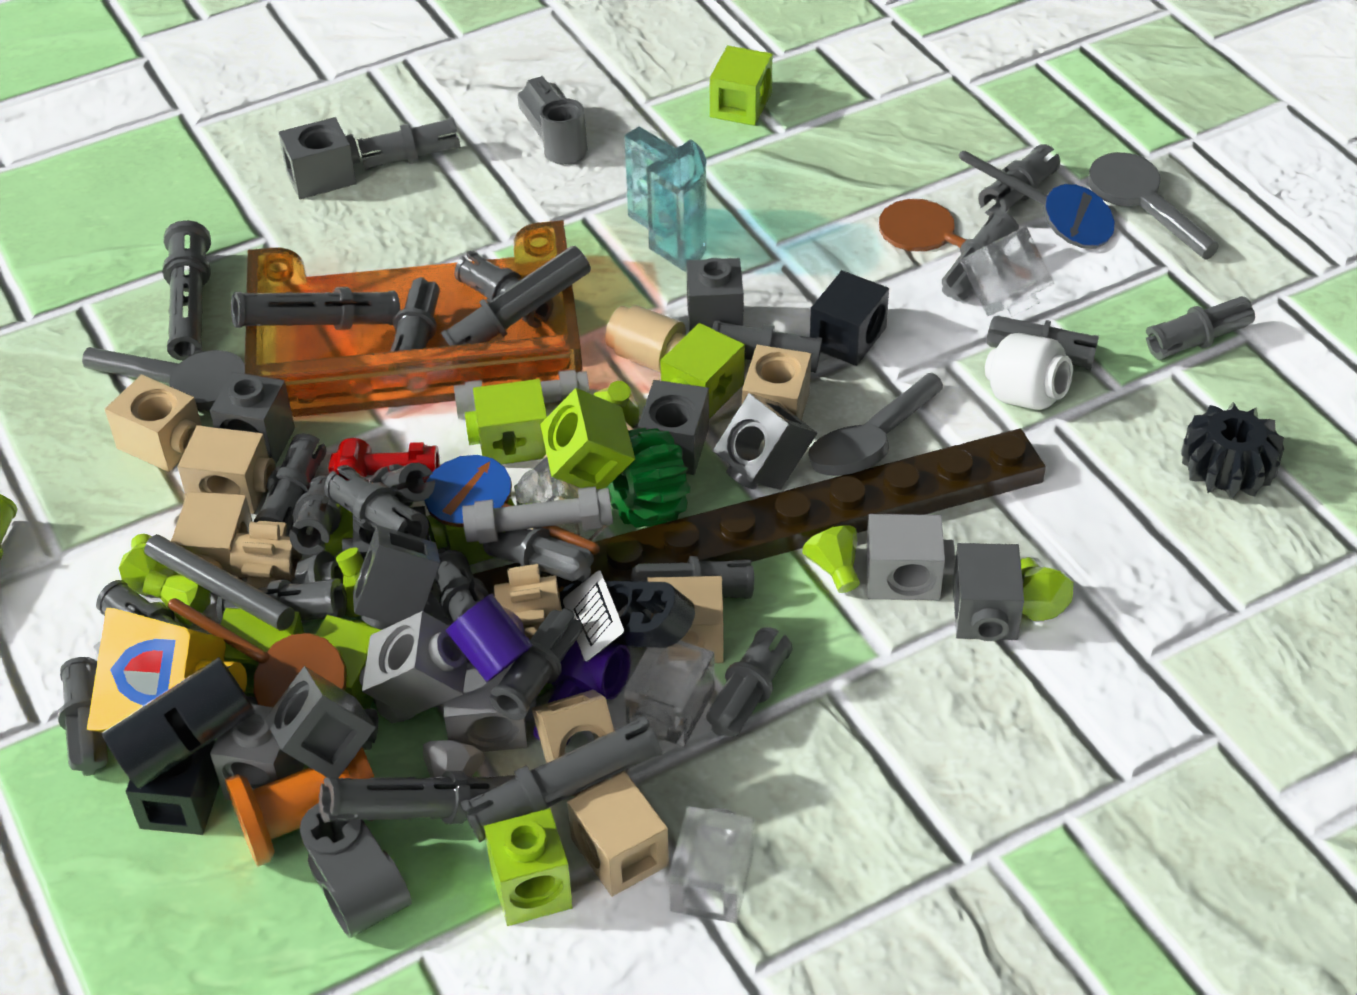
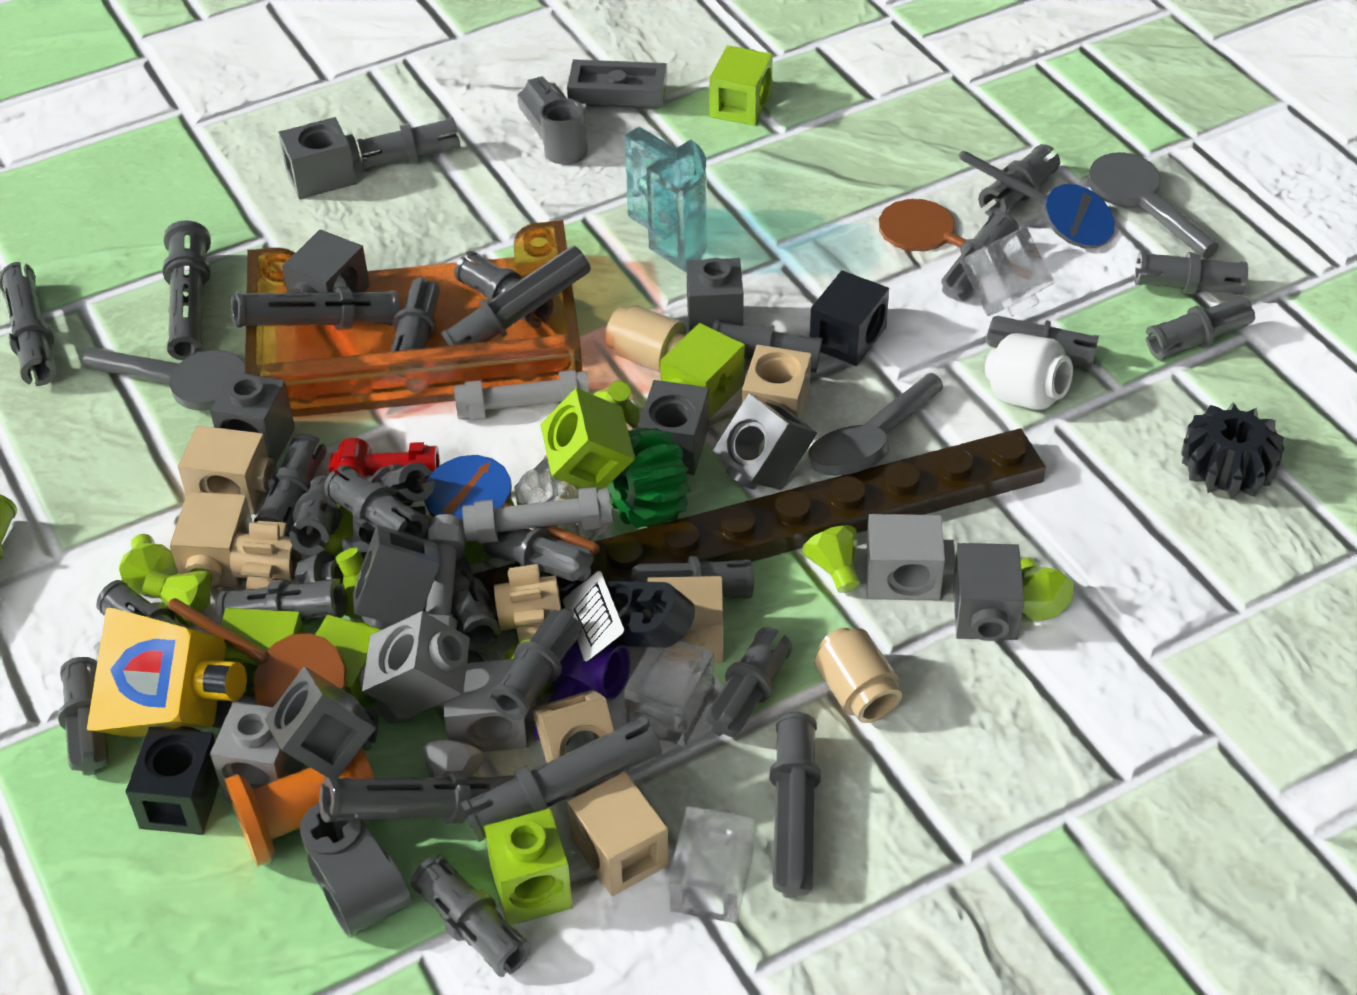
black pin [102,657,256,789] -> none
tan brick [105,374,202,472] -> none
dark grey bar [145,534,295,631] -> none
dark purple axle [445,594,533,682] -> none
lime brick [464,379,547,464] -> none
none -> dark grey pin [0,262,57,386]
none -> dark grey brick [282,229,370,293]
none -> dark grey pin [410,854,532,977]
none -> light grey bar [426,514,465,630]
none -> dark grey plate [567,59,667,108]
none -> dark grey axle [769,712,821,899]
none -> tan brick [814,628,902,723]
none -> dark grey pin [1134,251,1248,295]

